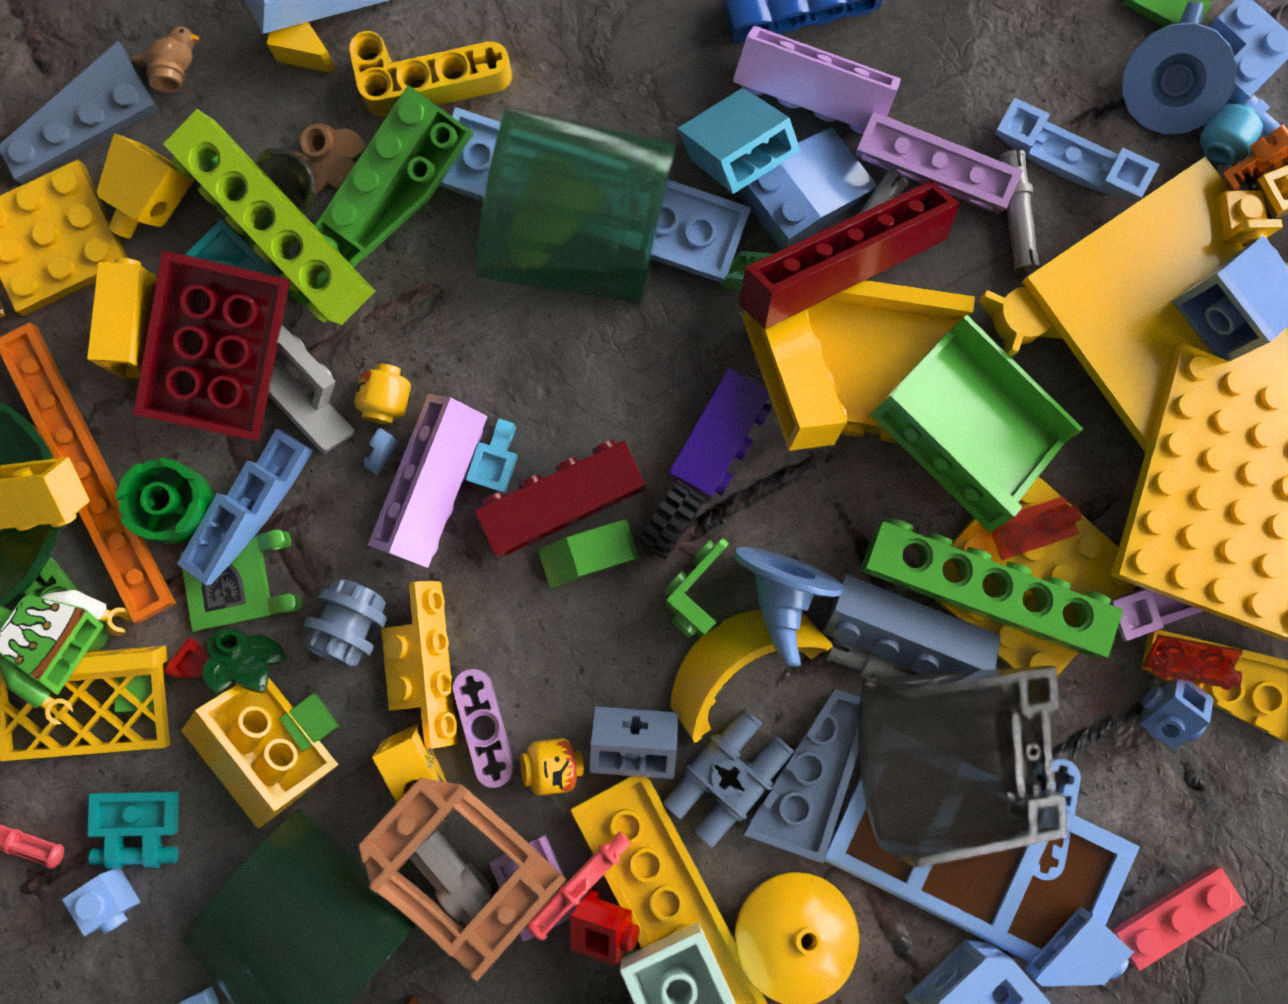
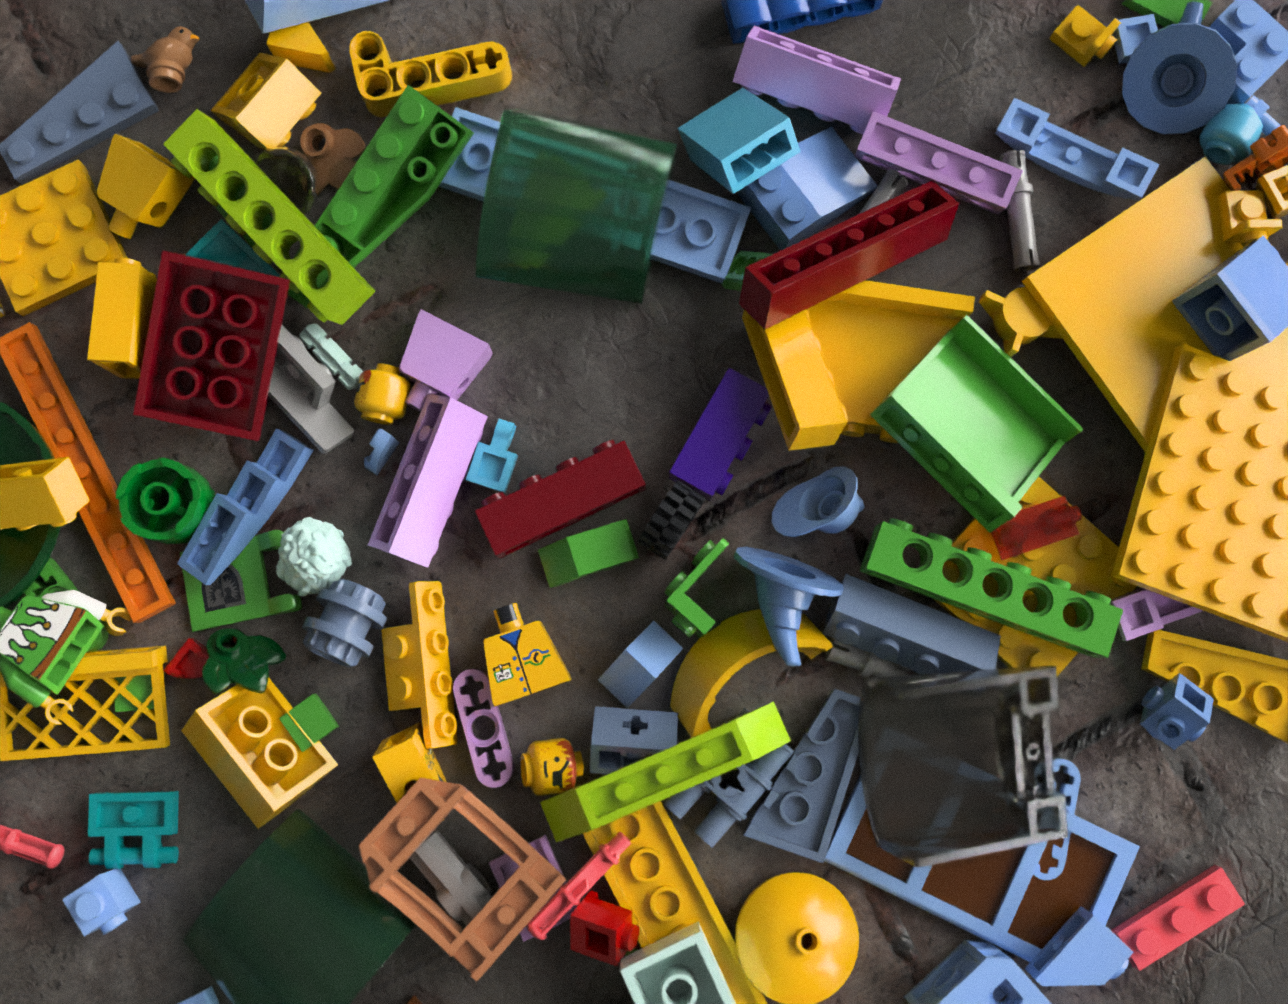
clear red hinge [1143,634,1243,690] -> none
none -> yellow slope [211,53,321,152]
none -> light aqua hair [276,517,352,596]
none -> light aqua axle [299,323,363,390]
none -> lavender torso [399,309,493,412]
none -> yellow torso [483,603,572,707]
none -> lime slope [540,702,791,842]
none -> light blue slope [598,621,683,708]
none -> light blue piece [771,466,865,537]
none -> yellow bracket [1049,5,1121,67]
none -> light blue plate [1112,14,1158,63]

